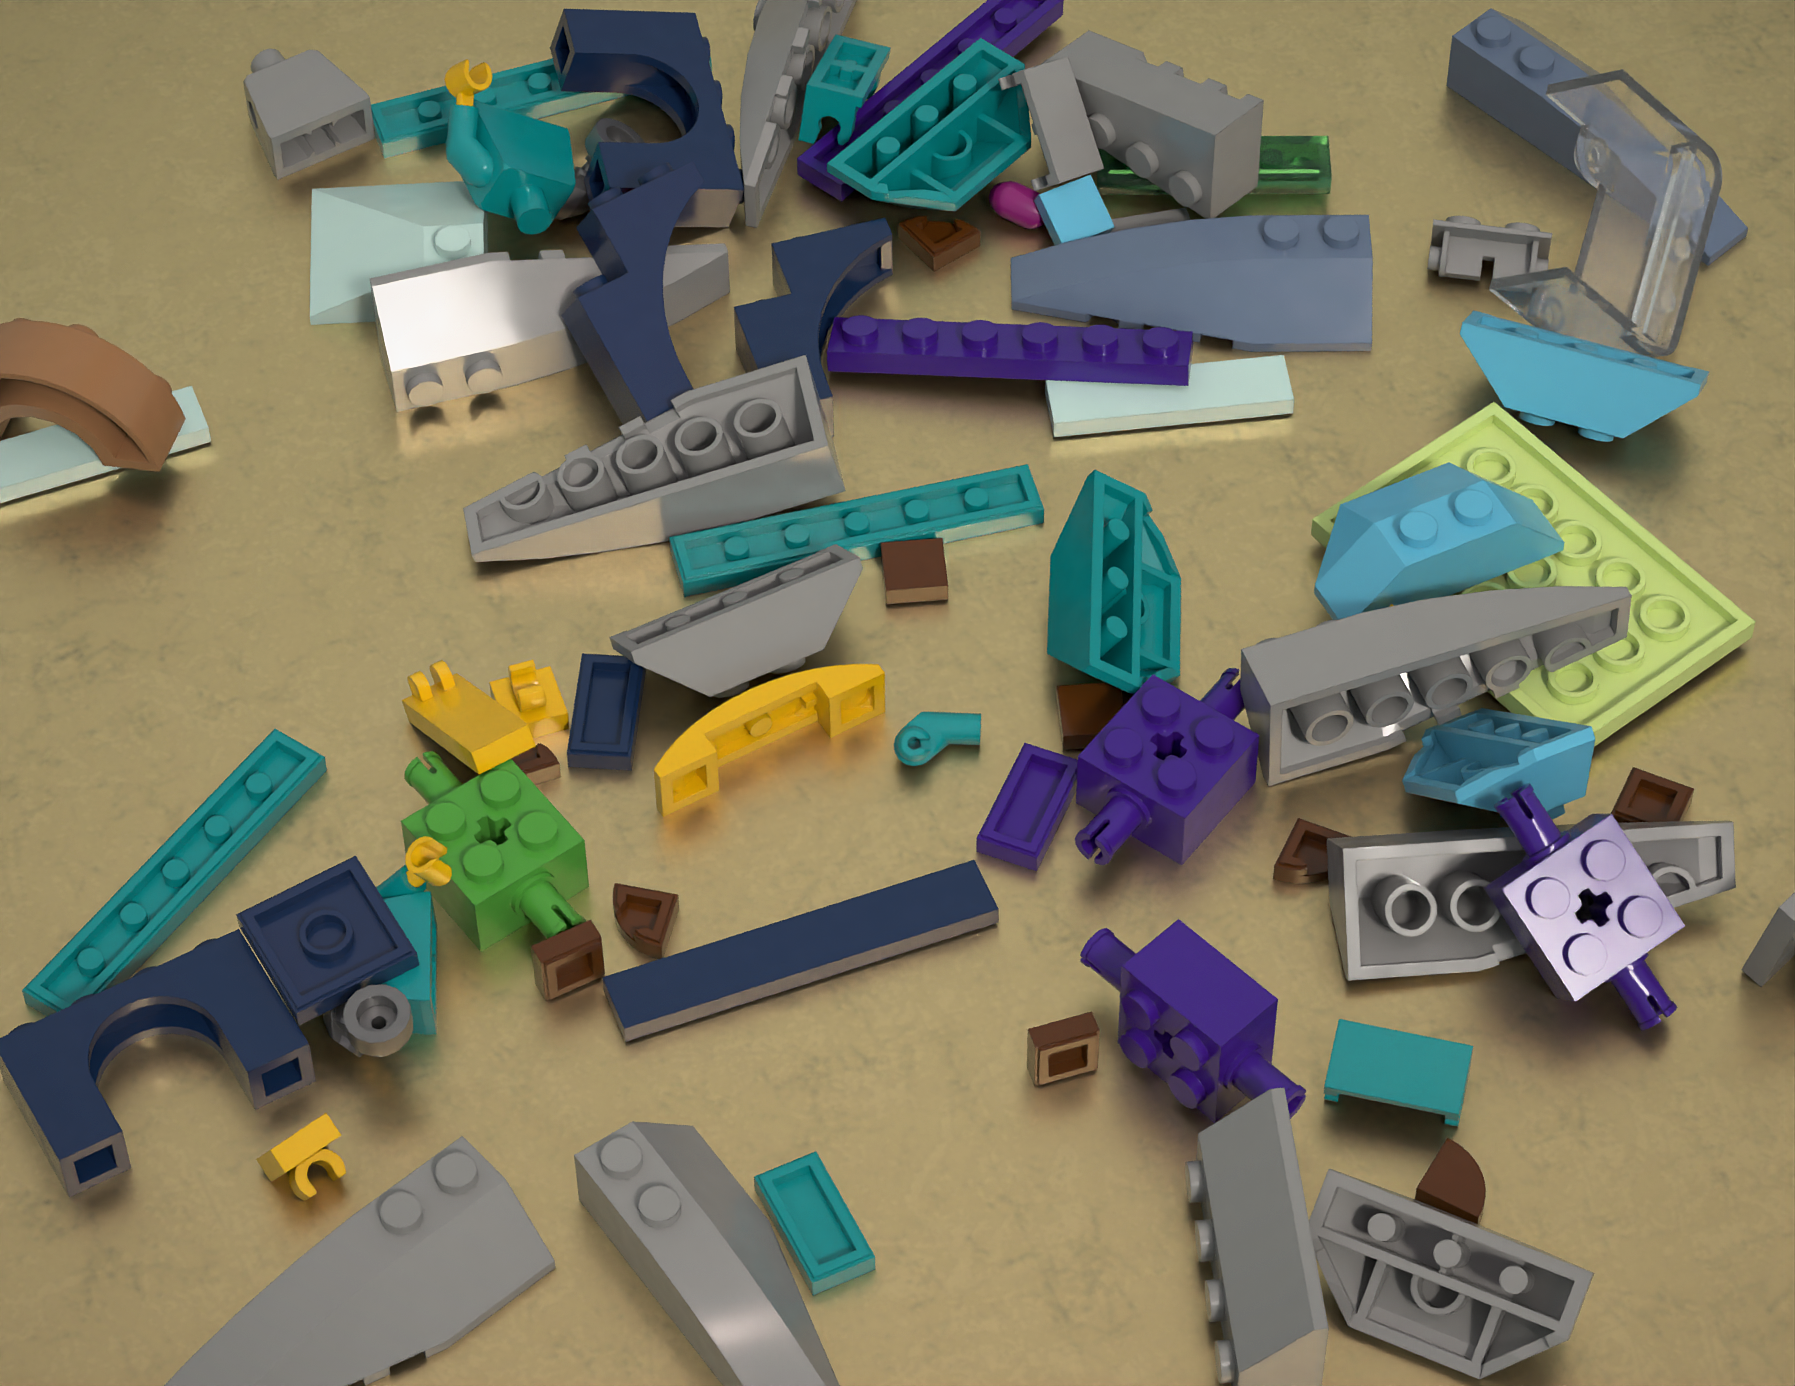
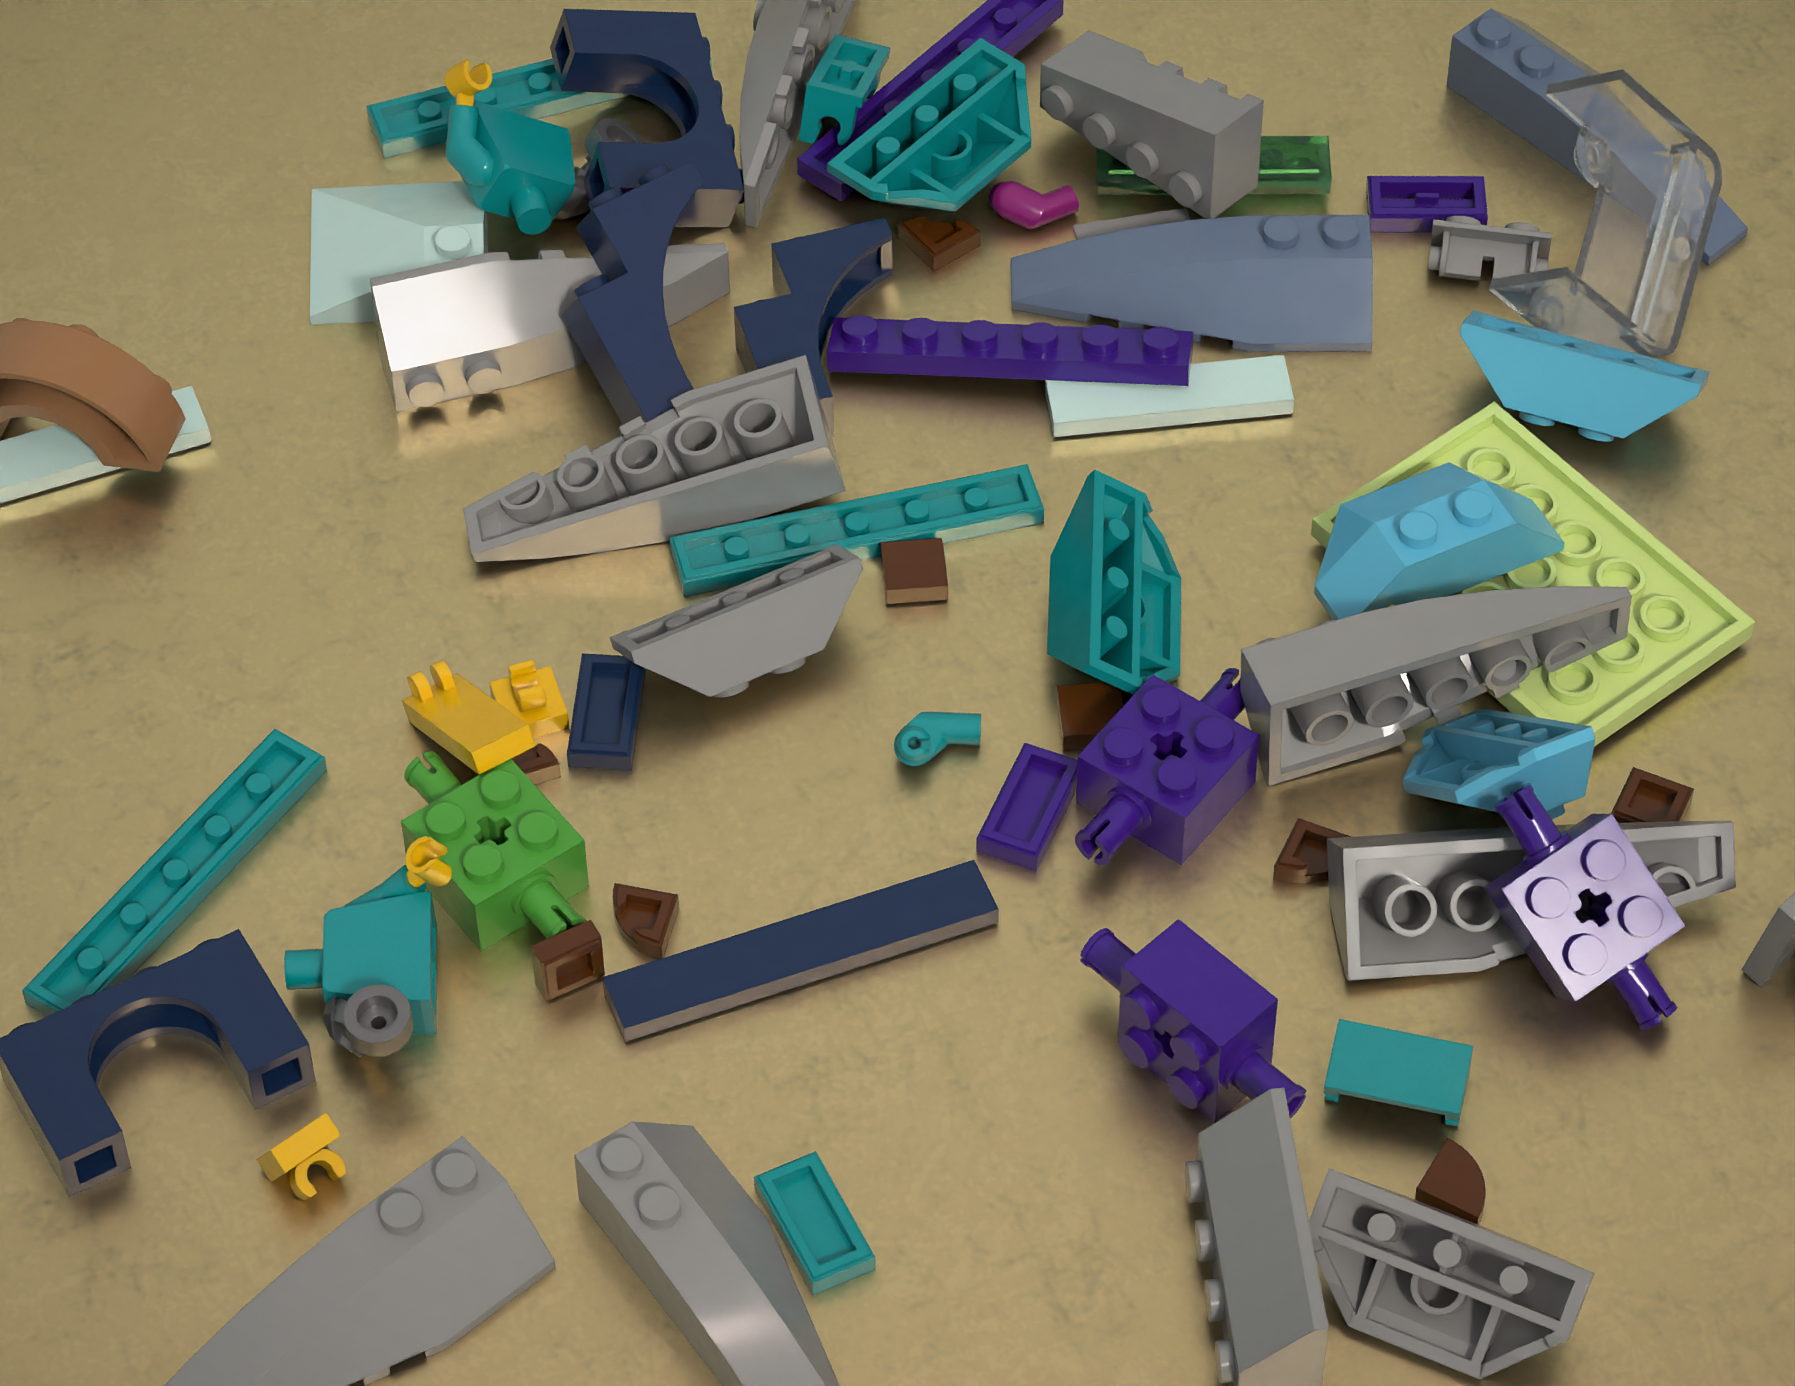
dark blue tile [236,856,419,1025] -> none
light grey torso [243,49,375,180] -> none
yellow slope [654,664,885,817] -> none
light grey hinge [998,56,1104,191] -> none
reddish brown tile [1027,1011,1100,1086] -> none
medium azure tile [1034,174,1115,245] -> none
none -> dark purple tile [1366,176,1488,233]

